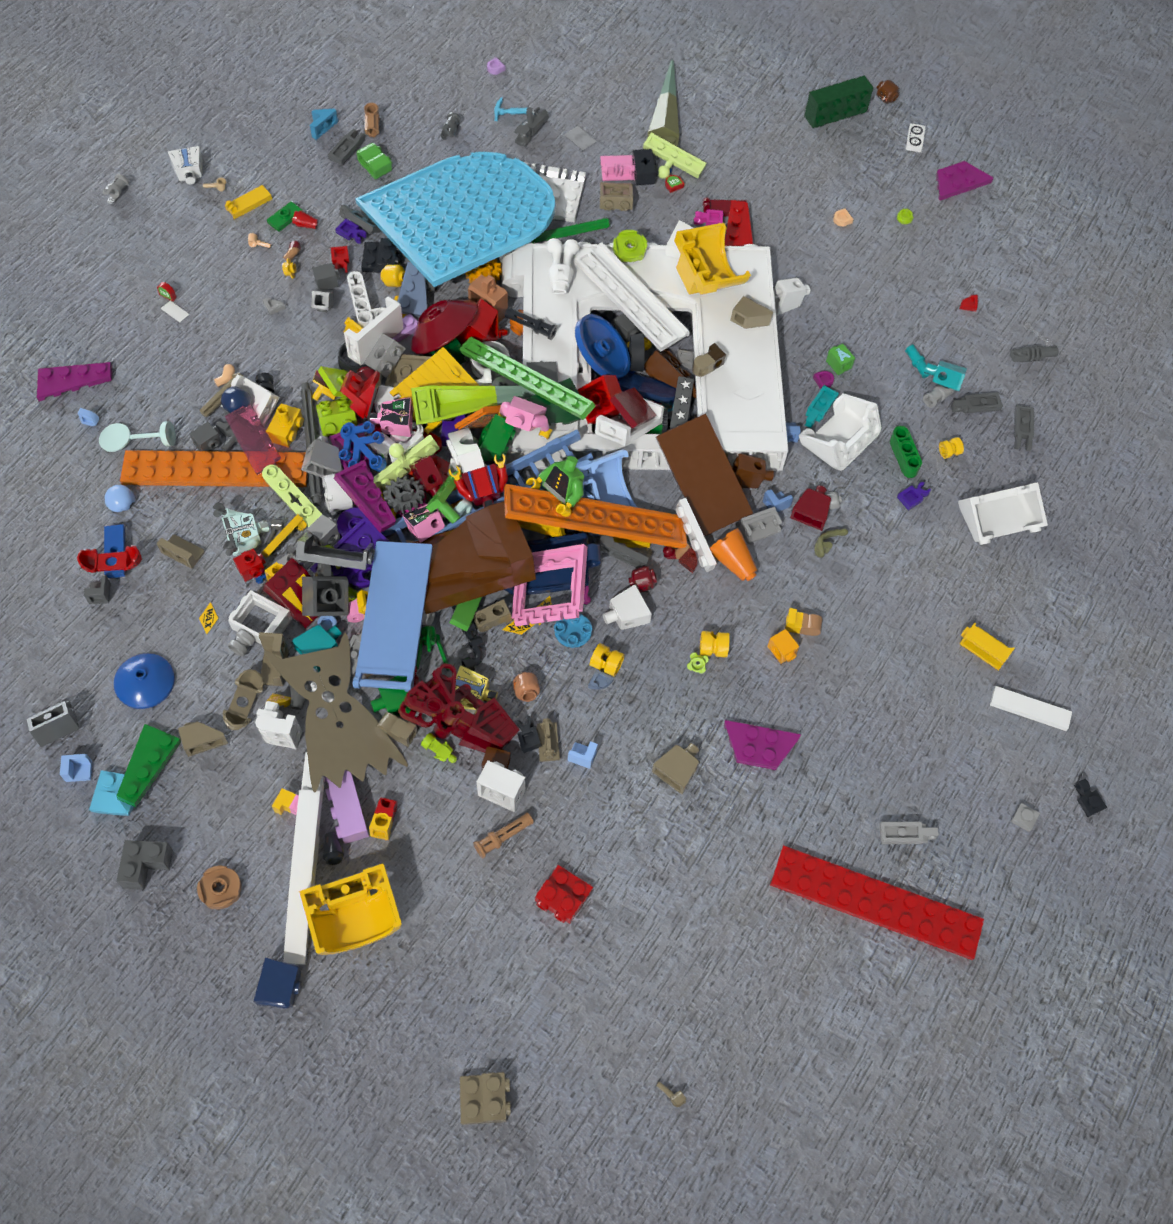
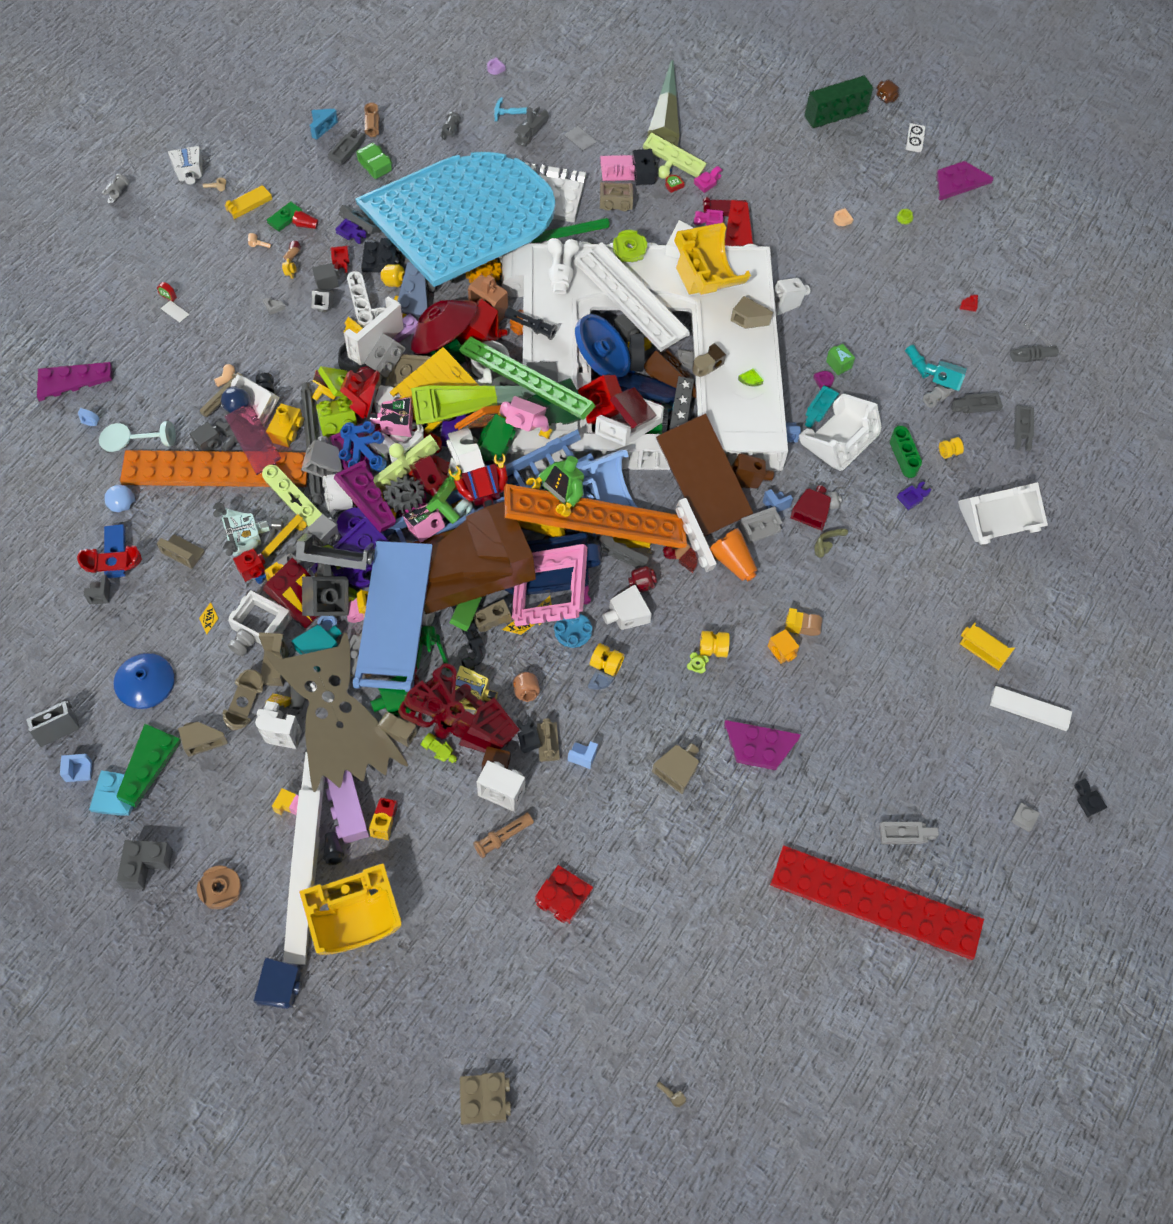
none -> dark pink plate [694,166,722,193]
none -> clear neon green tile [738,369,764,387]

